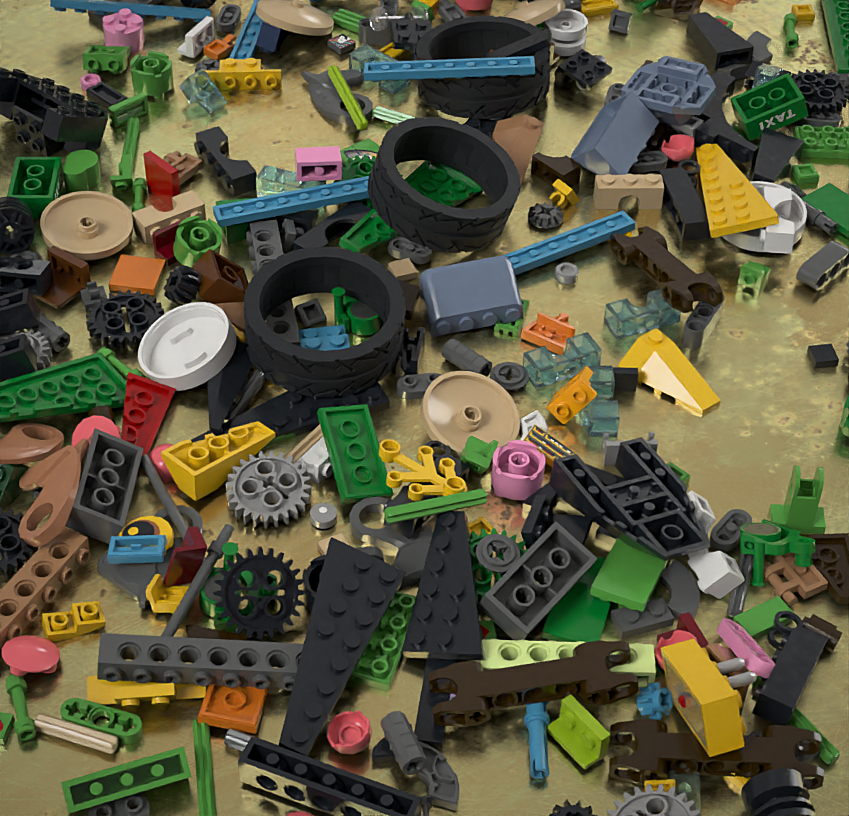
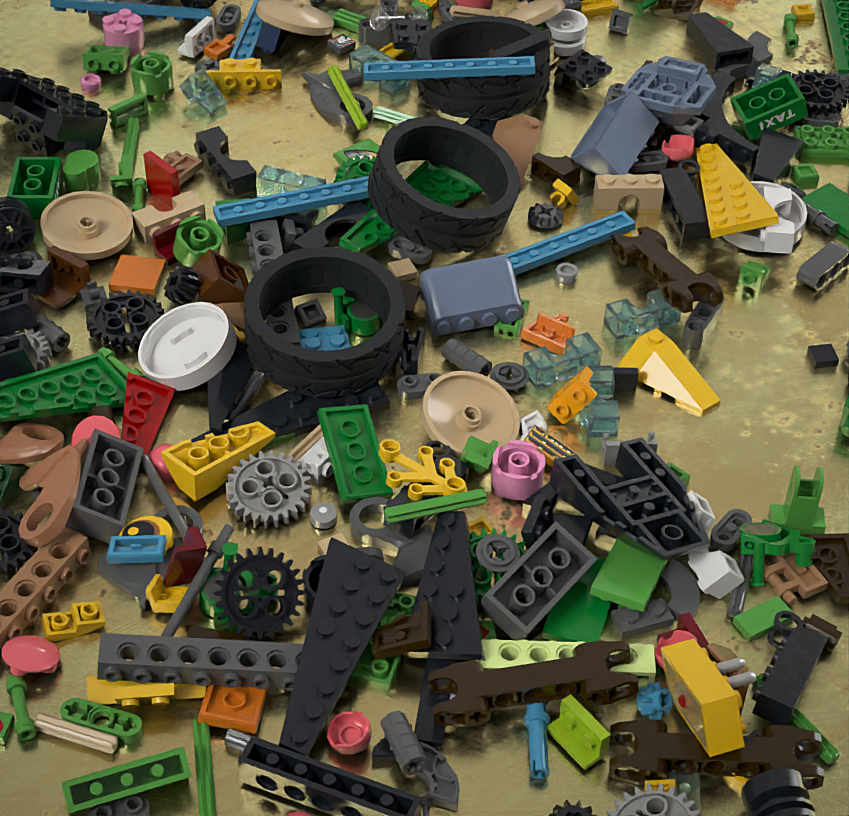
black tile [86,82,128,109] -> none
bright pink brick [295,146,342,182] -> none
bright pink beam [716,618,775,678] -> none
none -> dark brown wing [372,600,431,660]
none -> tan axle [449,5,501,18]

